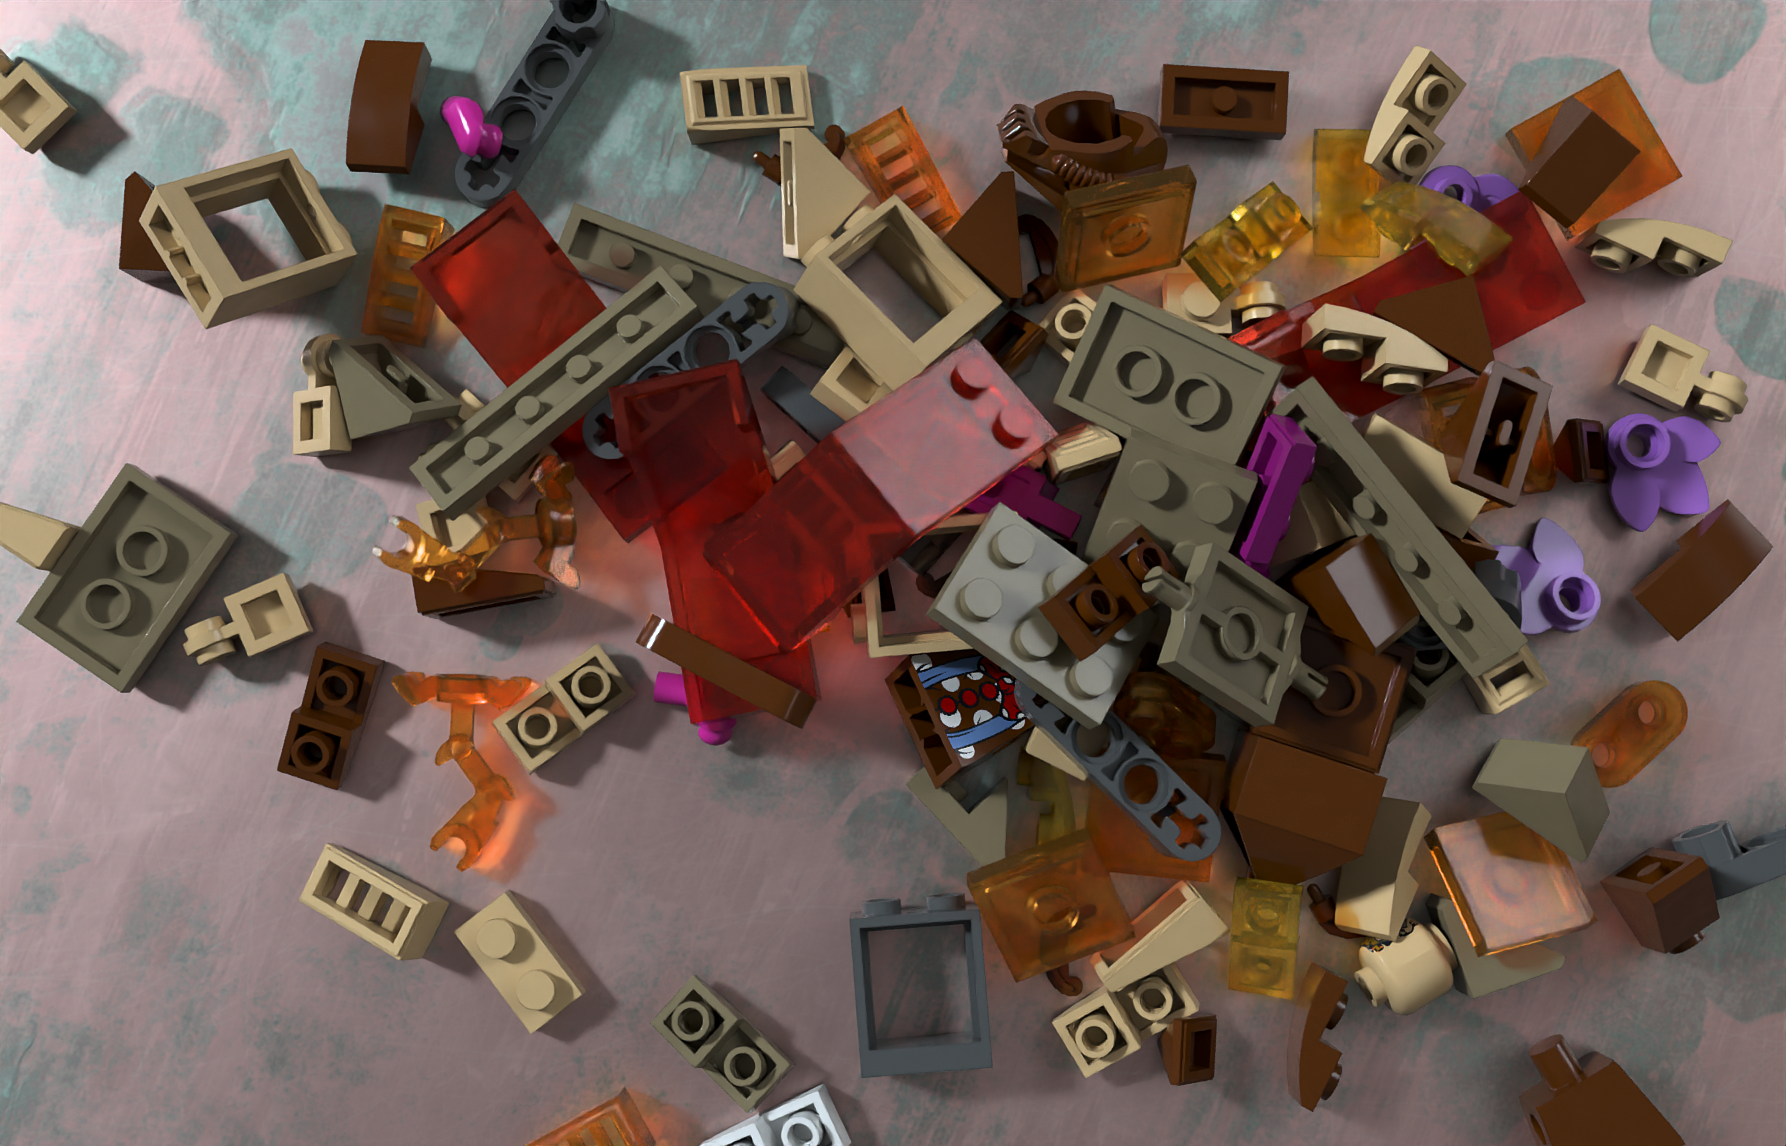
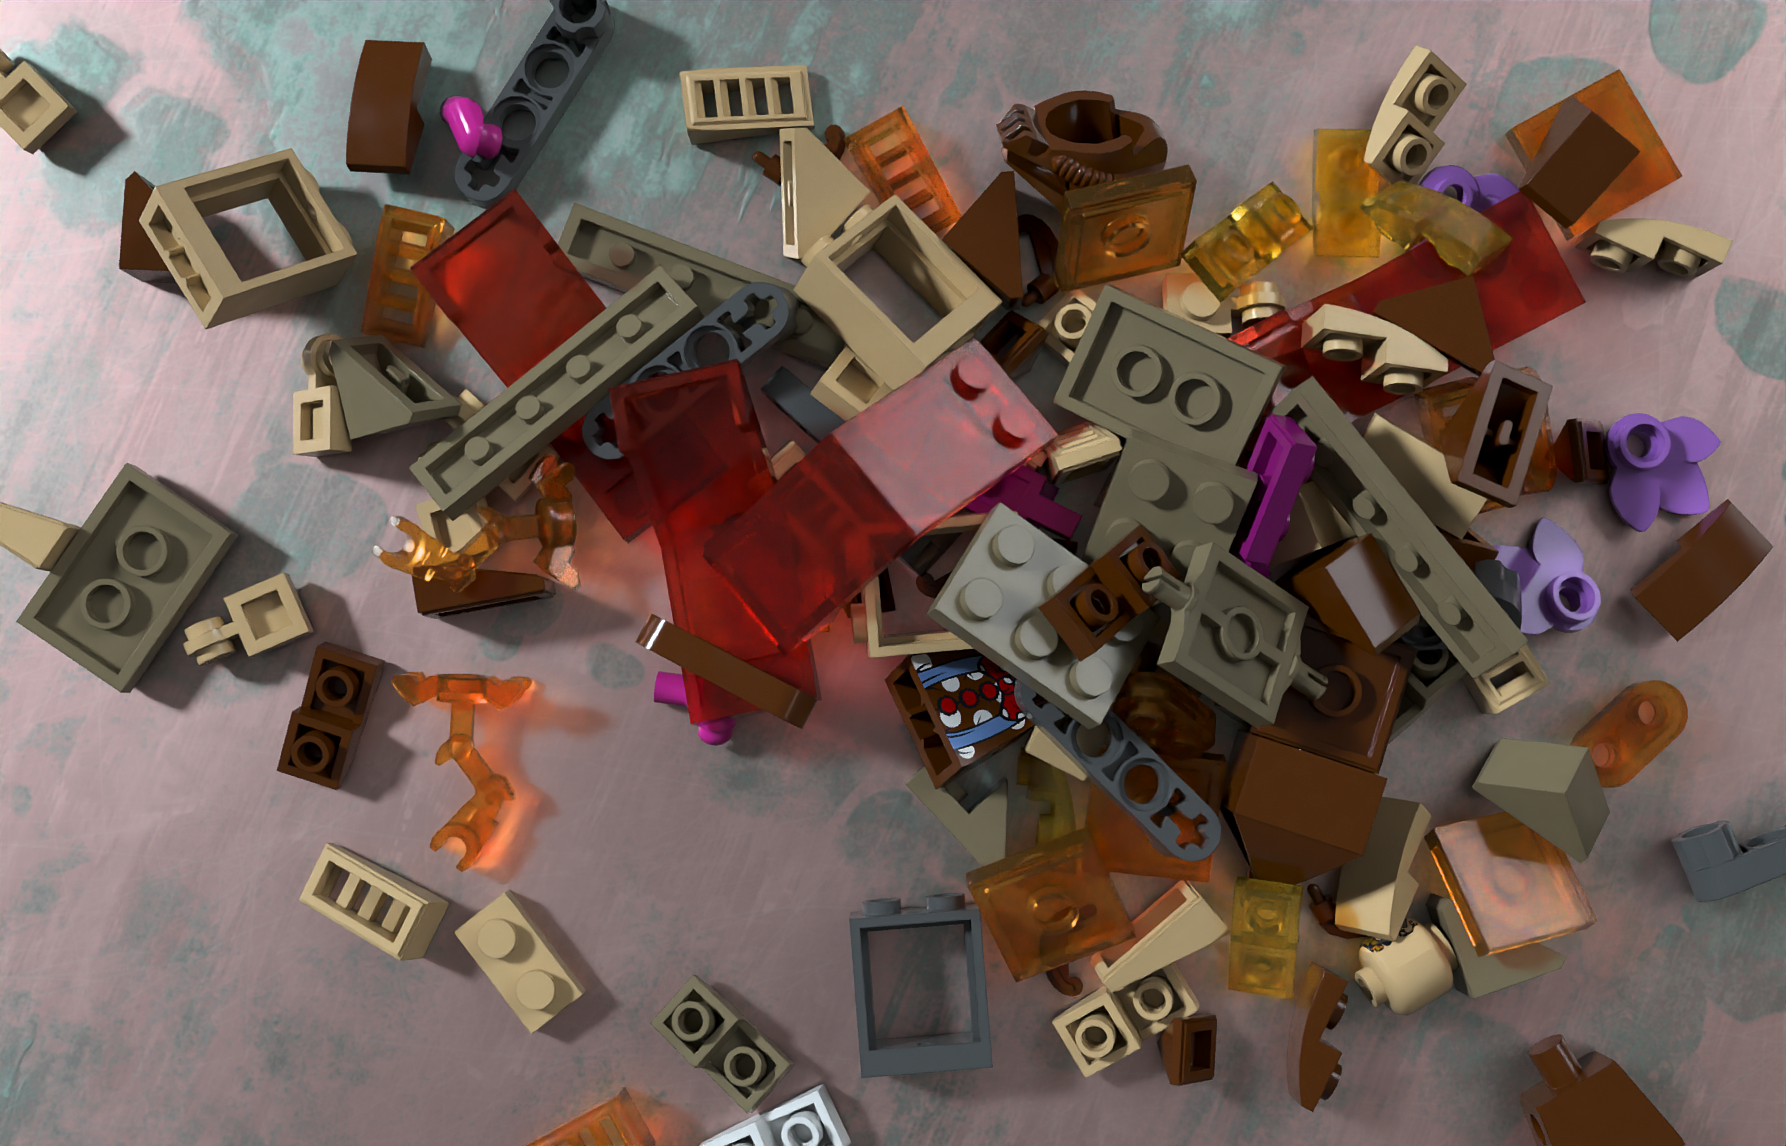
tan slope [492,643,635,775] -> none
reddish brown plate [1157,64,1289,140] -> none
reddish brown slope [1599,847,1720,954] -> none
tan plate [1617,324,1748,422] -> none

